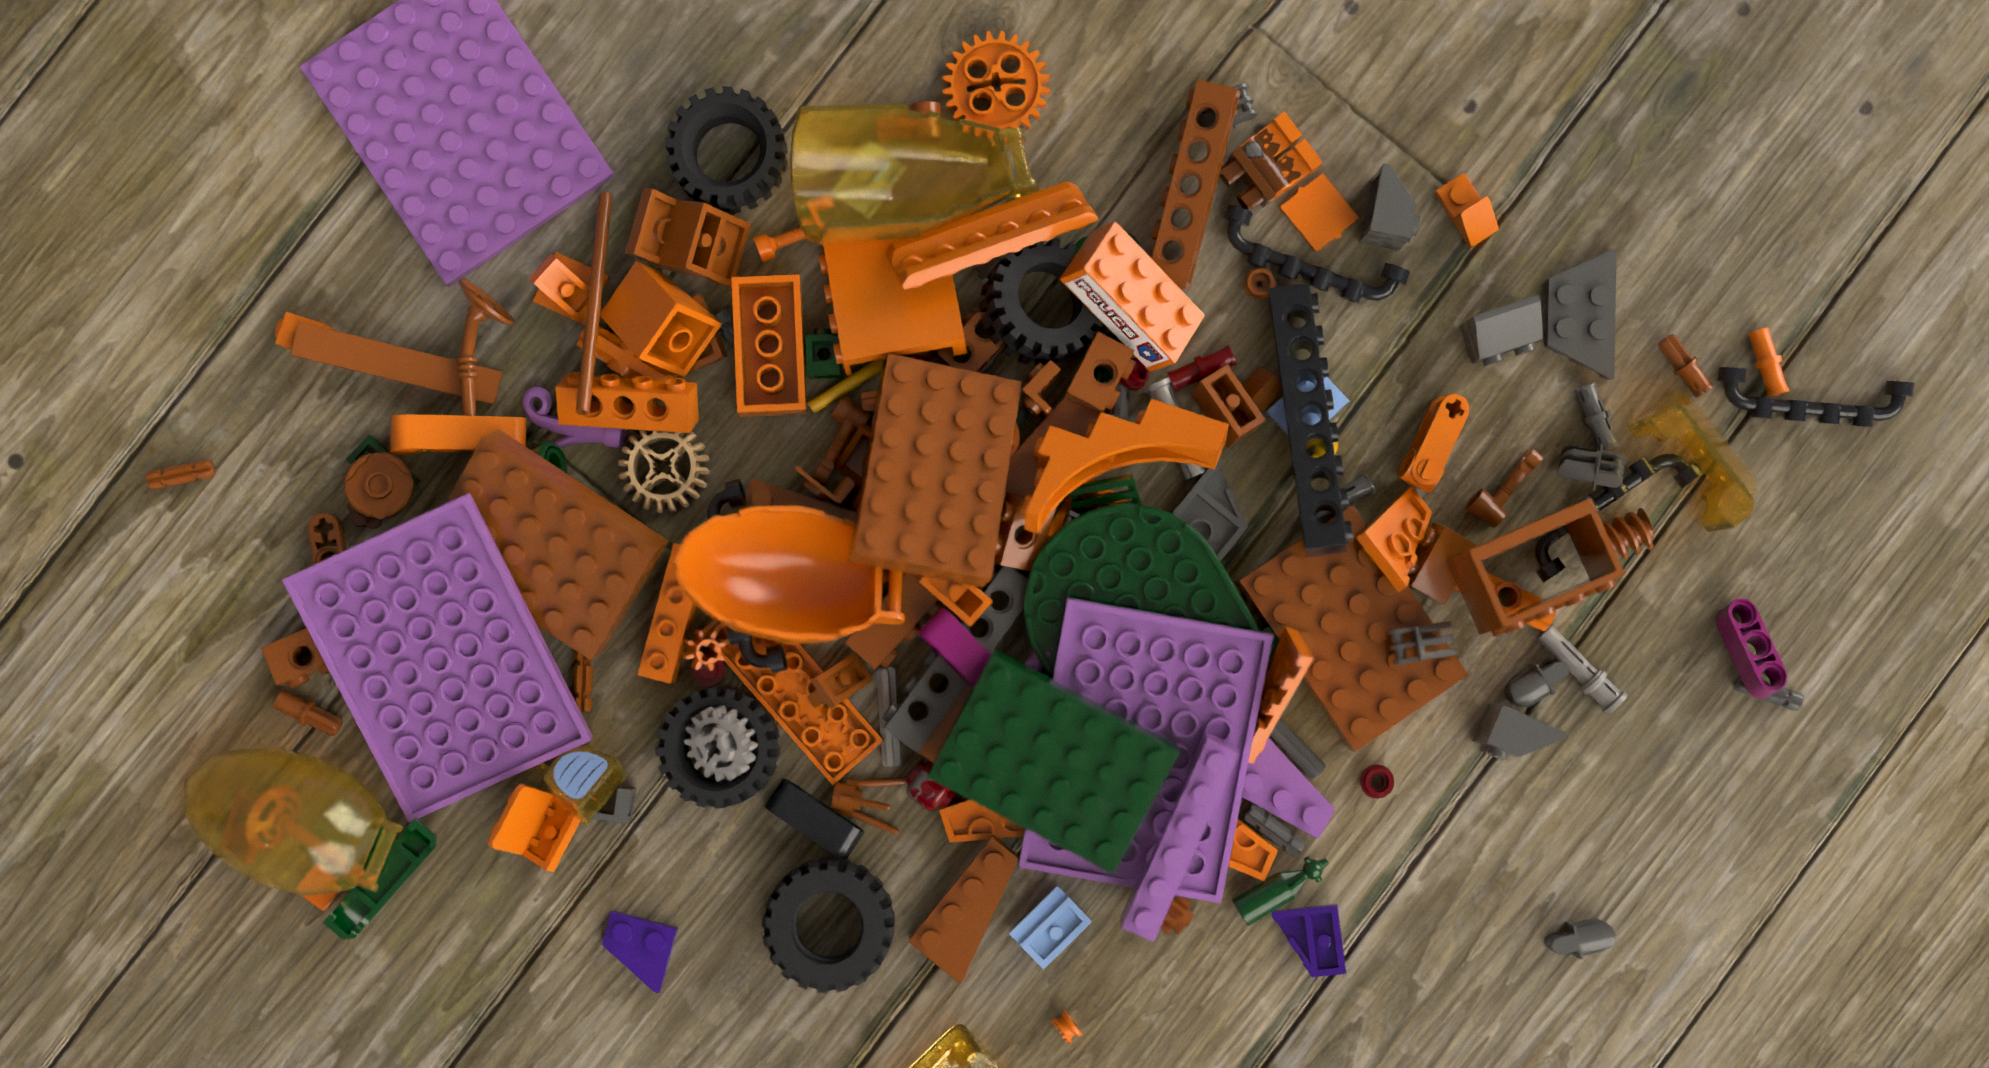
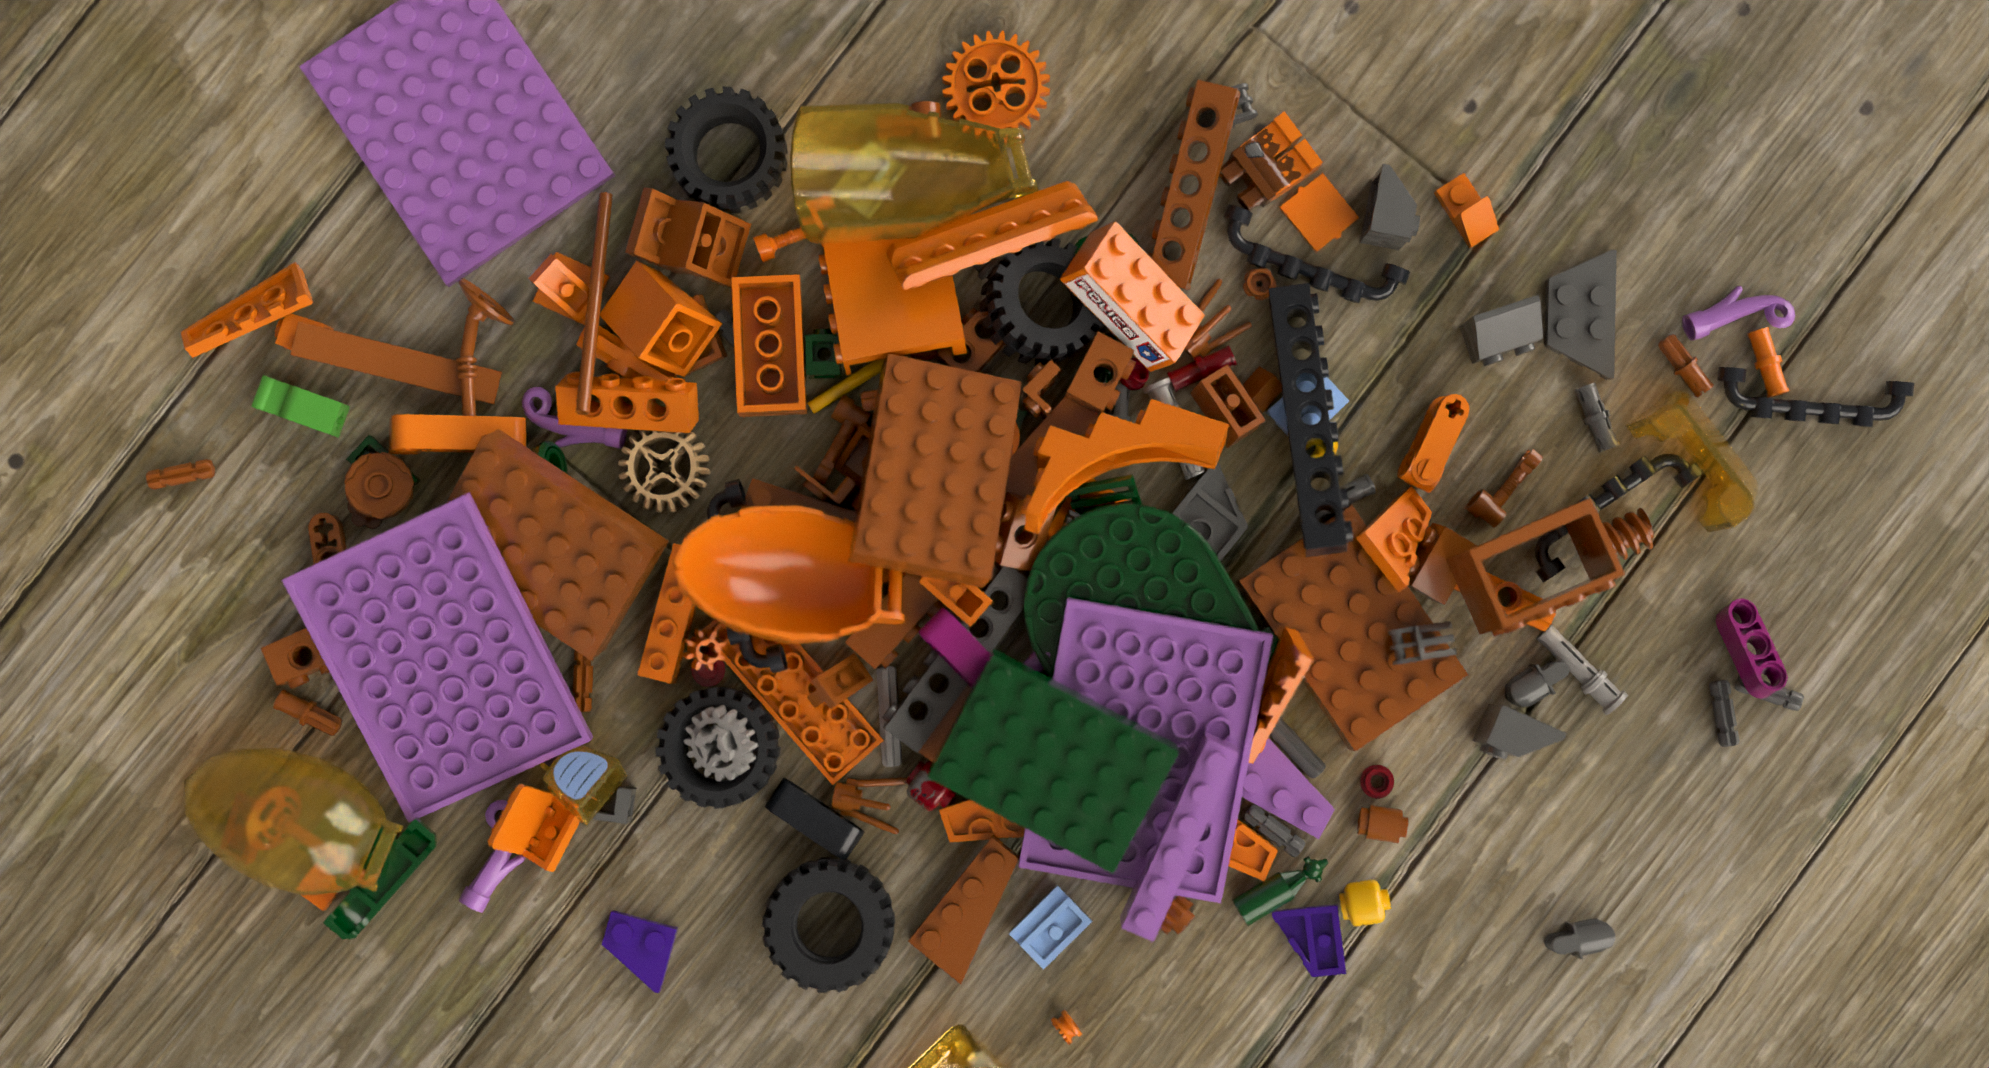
dark grey arm [1558,443,1626,491] -> none
none -> orange wing [181,262,313,358]
none -> bright green piece [251,375,350,438]
none -> medium lavender plant [458,800,526,913]
none -> dark orange plant [1184,278,1252,358]
none -> yellow head [1339,879,1391,927]
none -> dark orange brick [1357,805,1409,843]
none -> medium lavender plant [1682,286,1795,341]
none -> dark grey axle [1709,680,1740,747]

